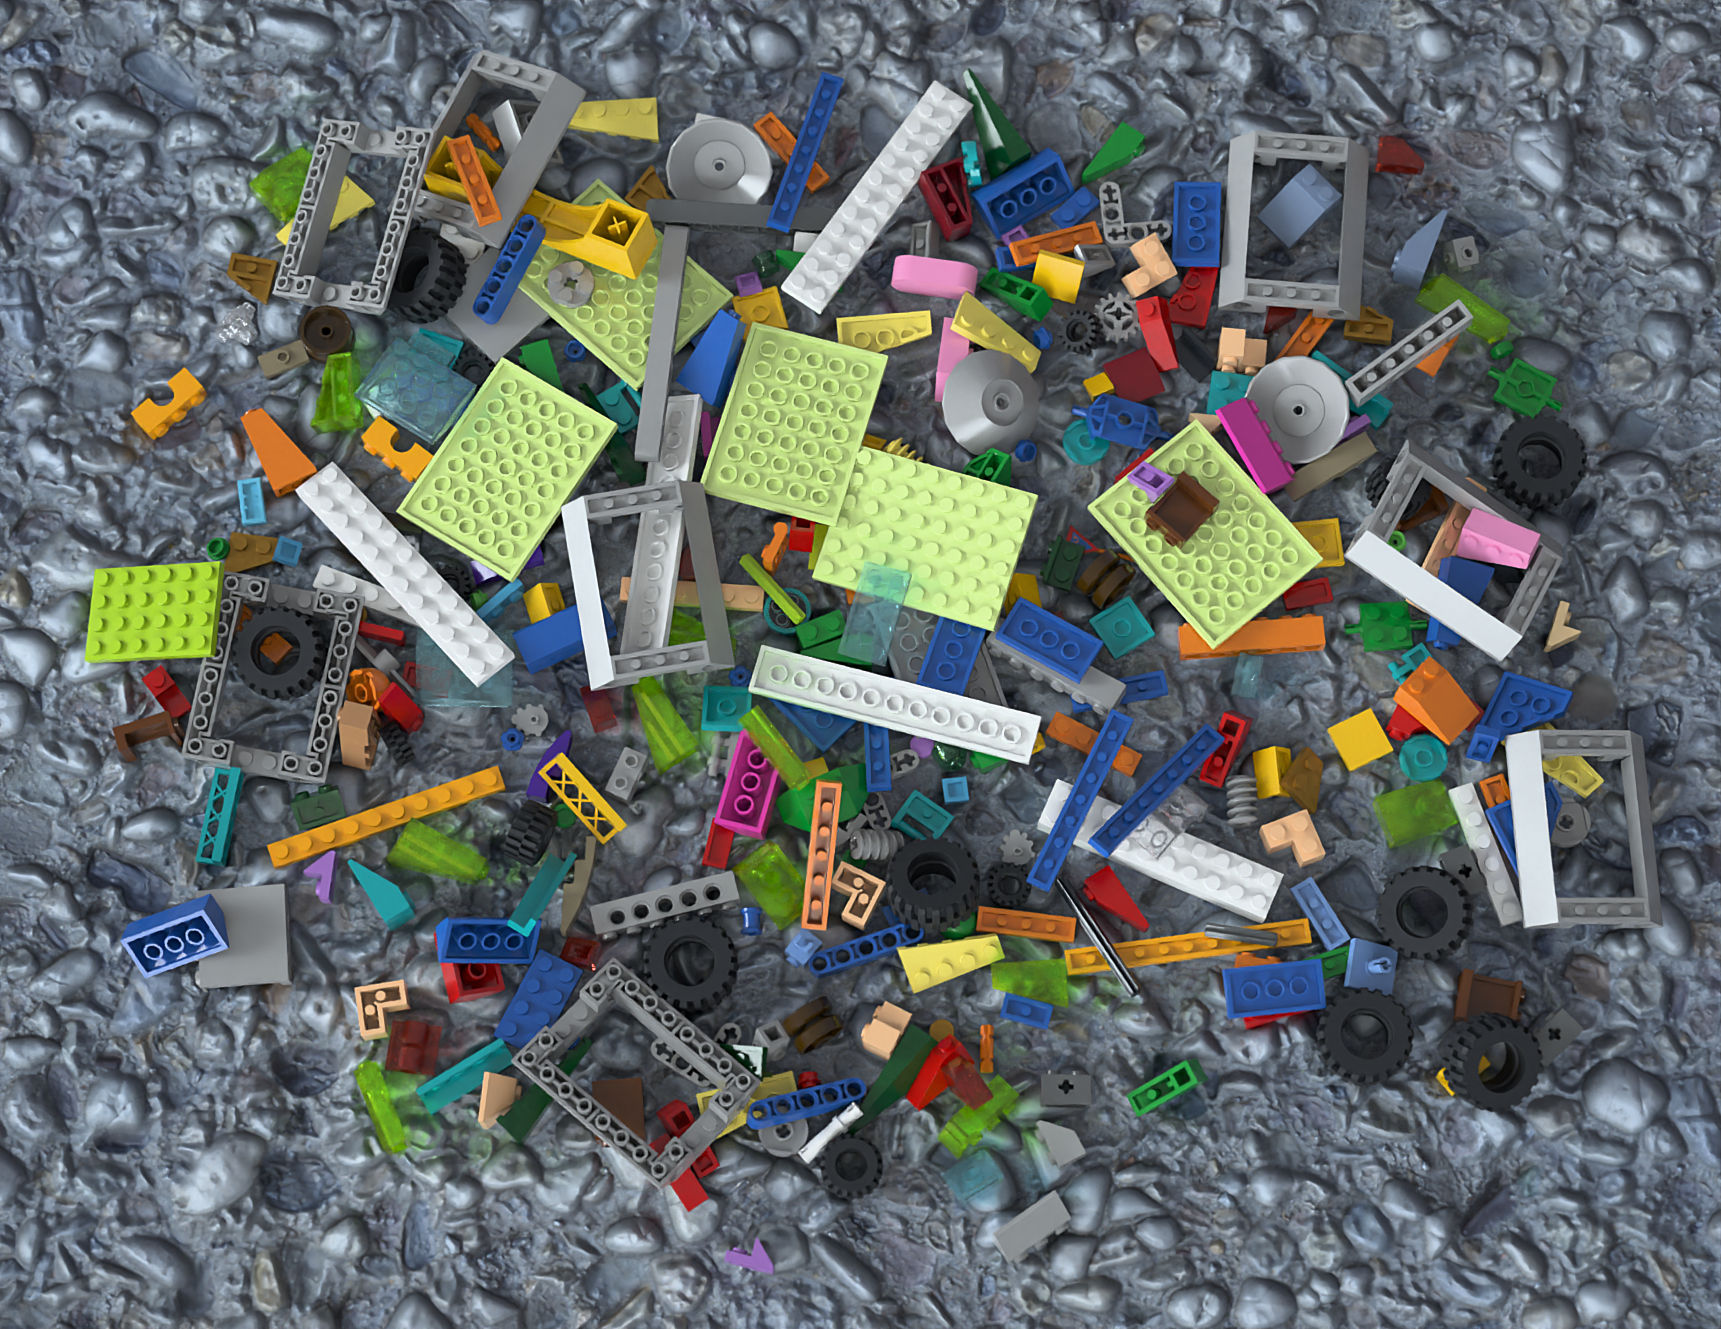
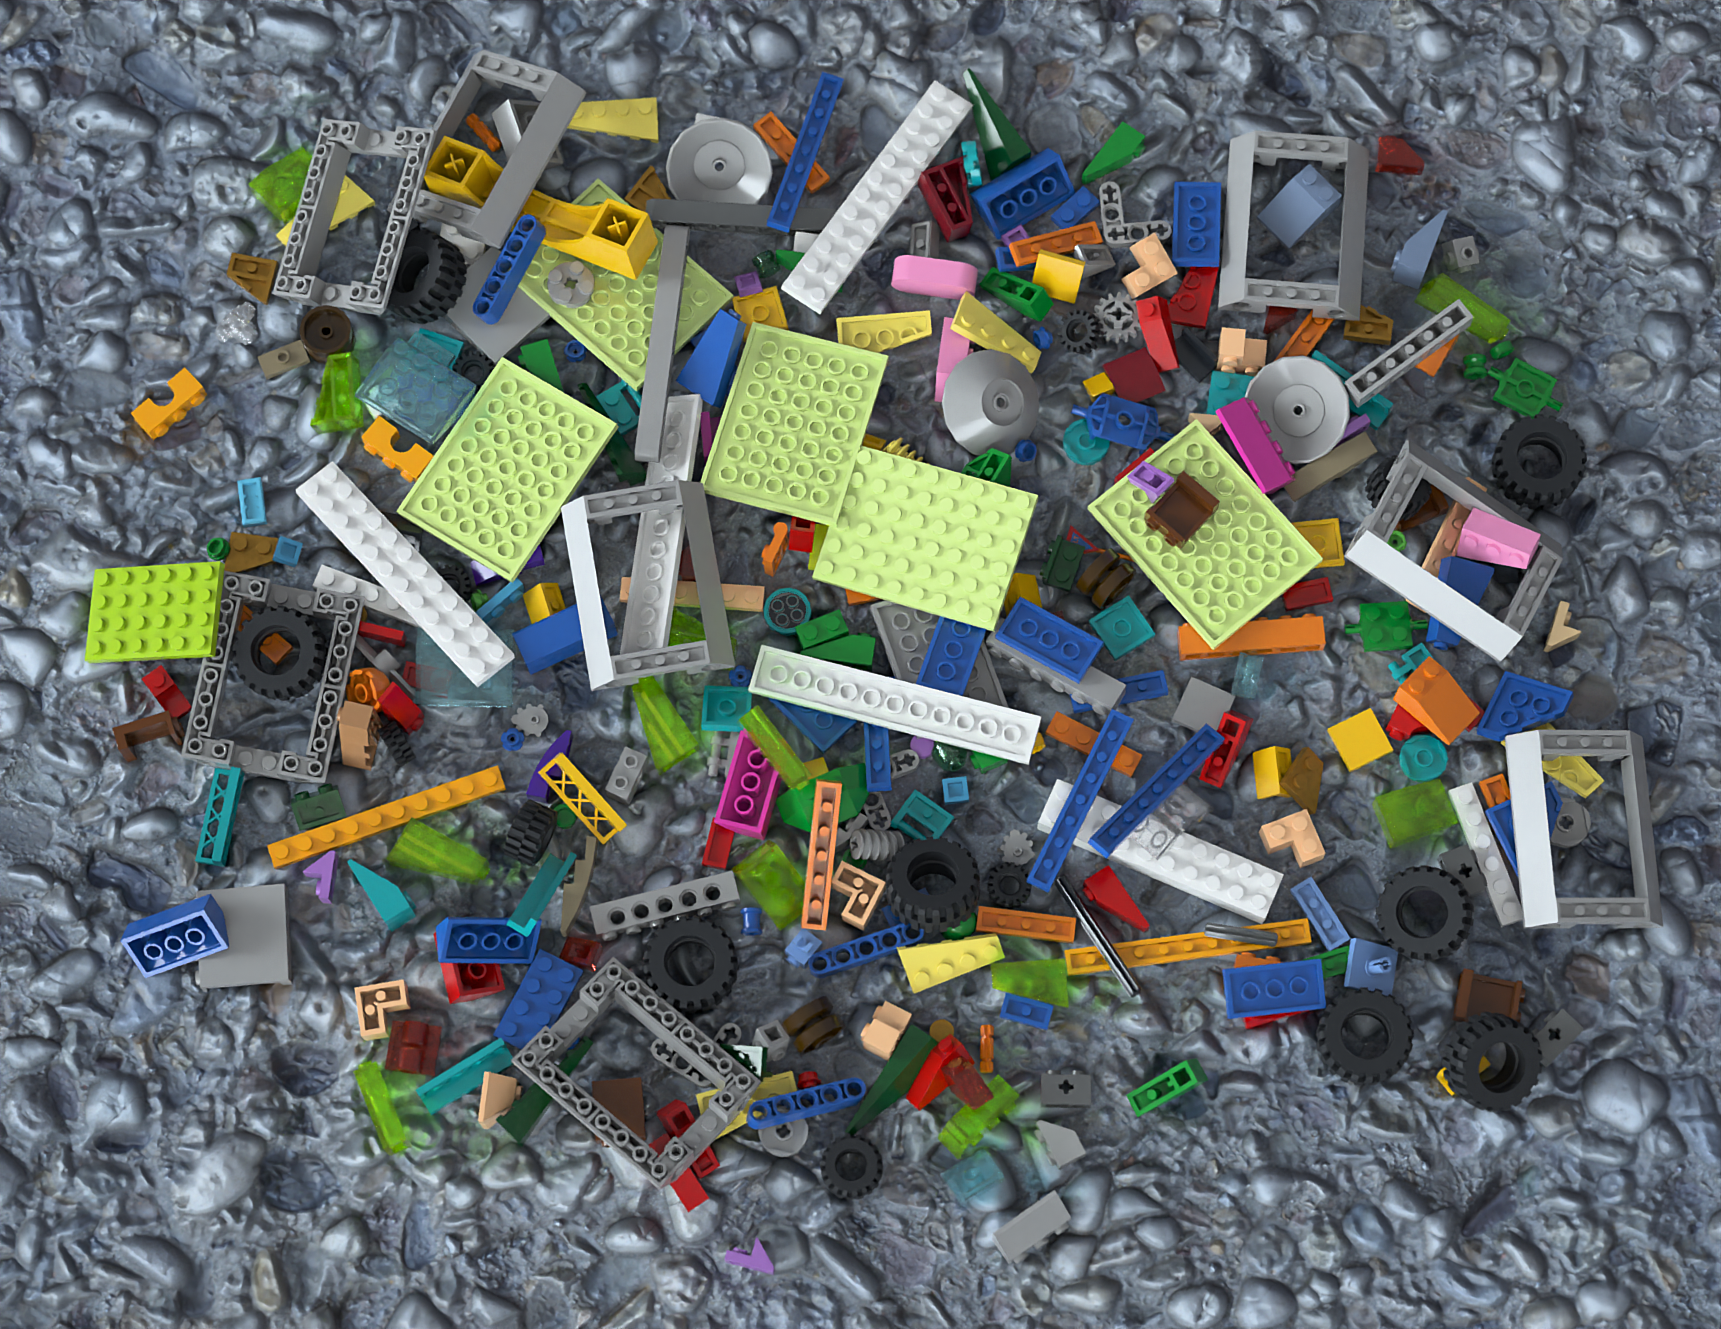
orange slope [240,408,318,498] -> none
orange plate [447,135,502,227] -> none
clear red slope [579,685,618,733] -> none
lime axle [739,554,806,625] -> none
white pin [798,1102,864,1164] -> none
clear light blue plate [837,561,912,667] -> none
light grey piece [1226,775,1258,828] -> none
blue plate [1466,725,1501,763] -> none
none -> light grey tile [1172,677,1236,732]
none -> green wheel [1463,354,1487,380]

